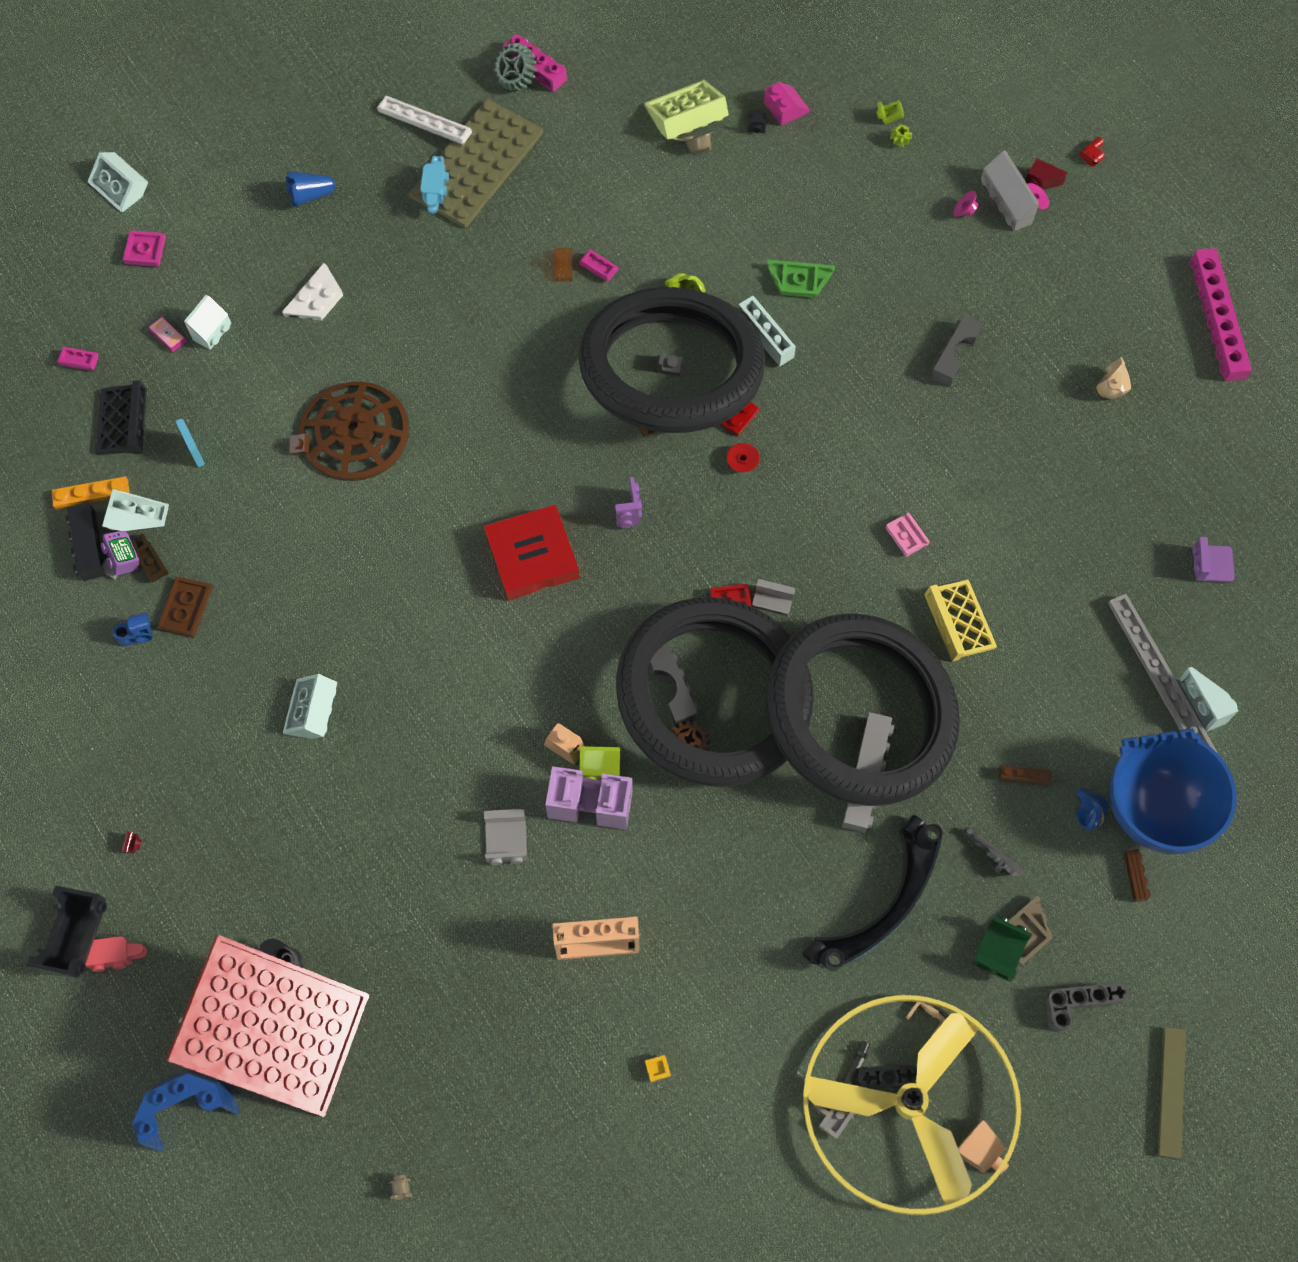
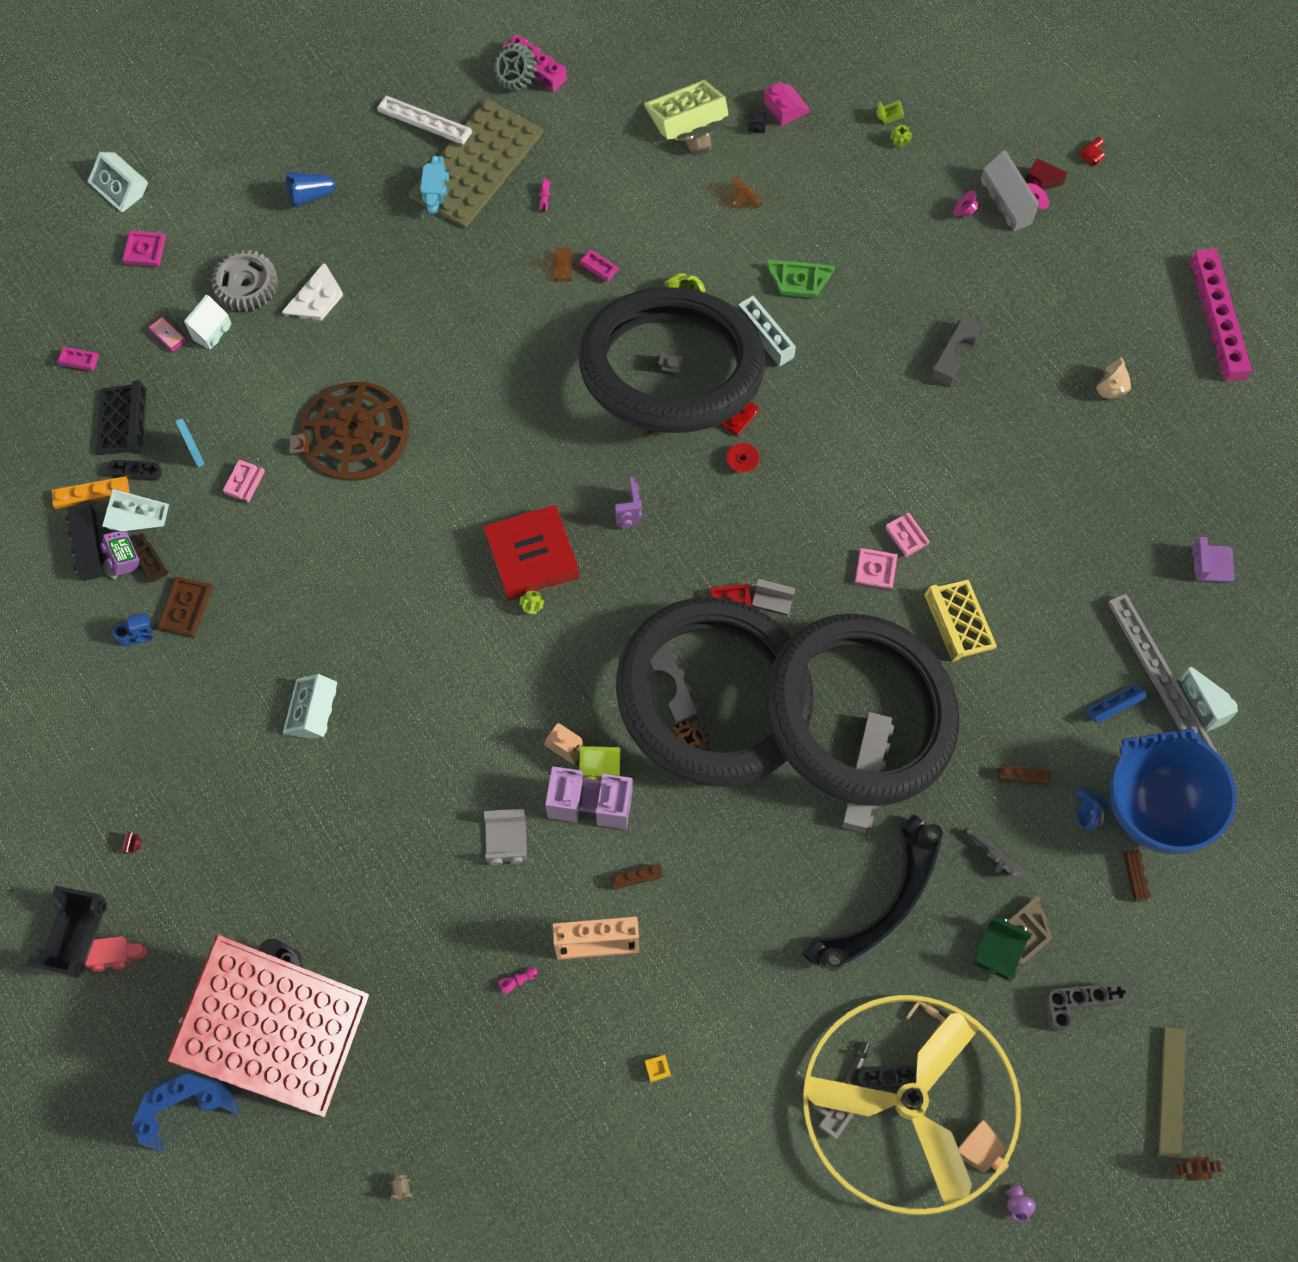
none -> black beam [107,460,162,481]
none -> light grey gear [211,250,278,312]
none -> bright pink plate [223,460,265,503]
none -> dark pink piece [498,967,538,994]
none -> lime gear [519,591,544,614]
none -> dark pink piece [539,179,550,212]
none -> reddish brown piece [611,863,663,890]
none -> clear orange tile [731,176,762,209]
none -> bright pink tile [854,548,897,591]
none -> medium lavender animal [1005,1185,1036,1222]
none -> blue plate [1085,685,1146,723]
none -> reddish brown gear [1173,1156,1223,1181]

